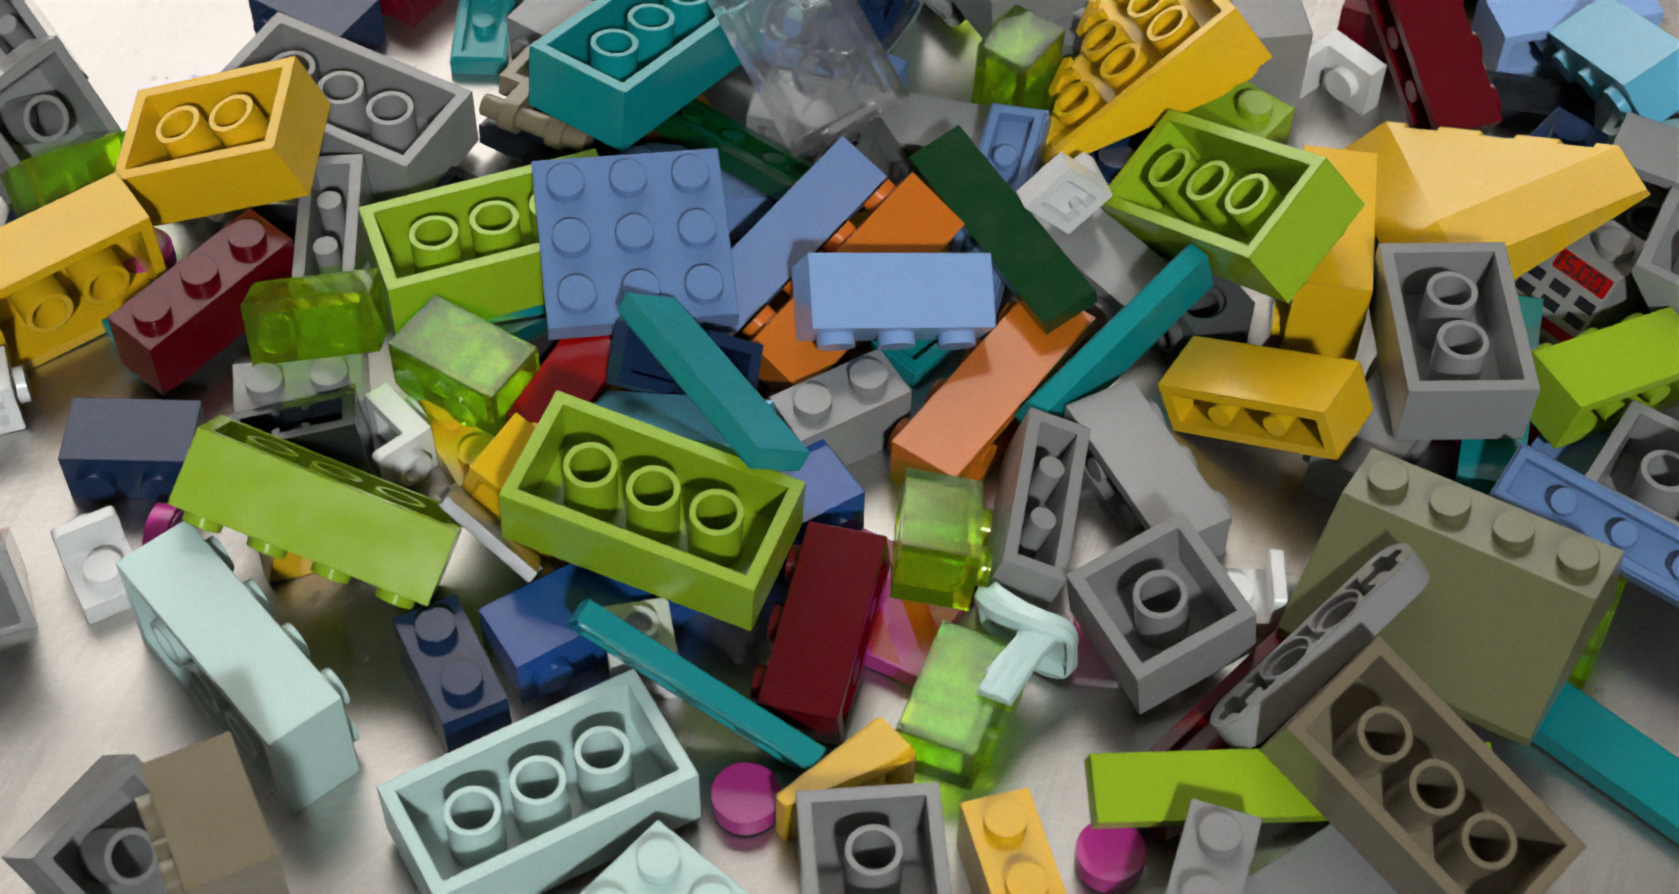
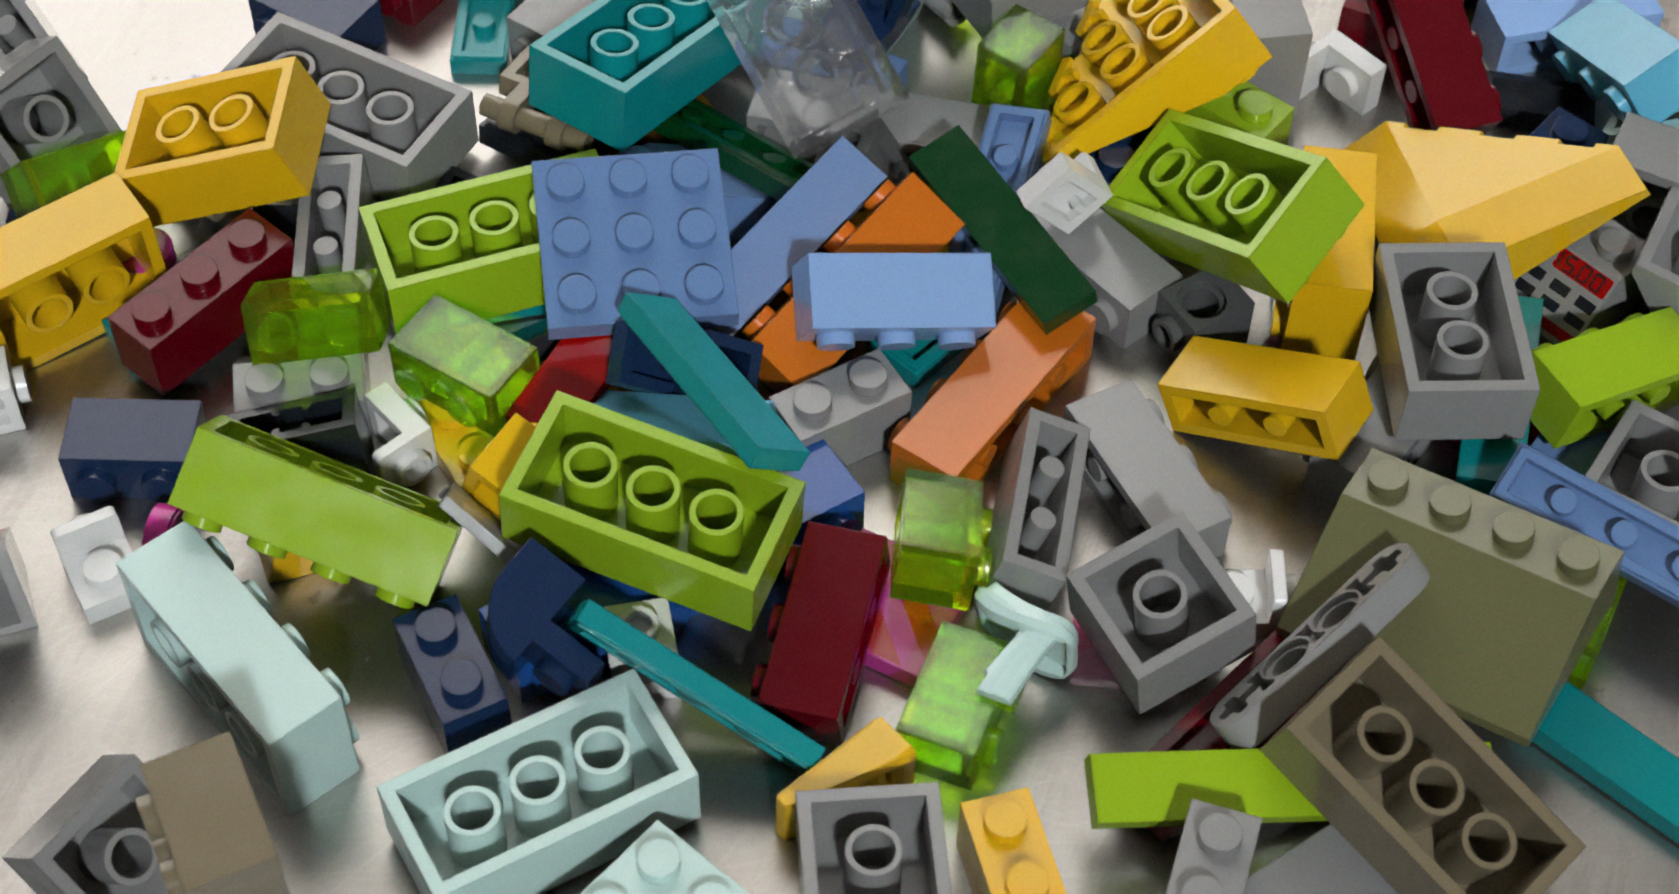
dark pink tile [711,762,781,835] -> none
teal tile [1015,243,1214,427] -> none
dark pink tile [1074,823,1146,893] -> none
none -> dark blue brick [486,537,605,697]

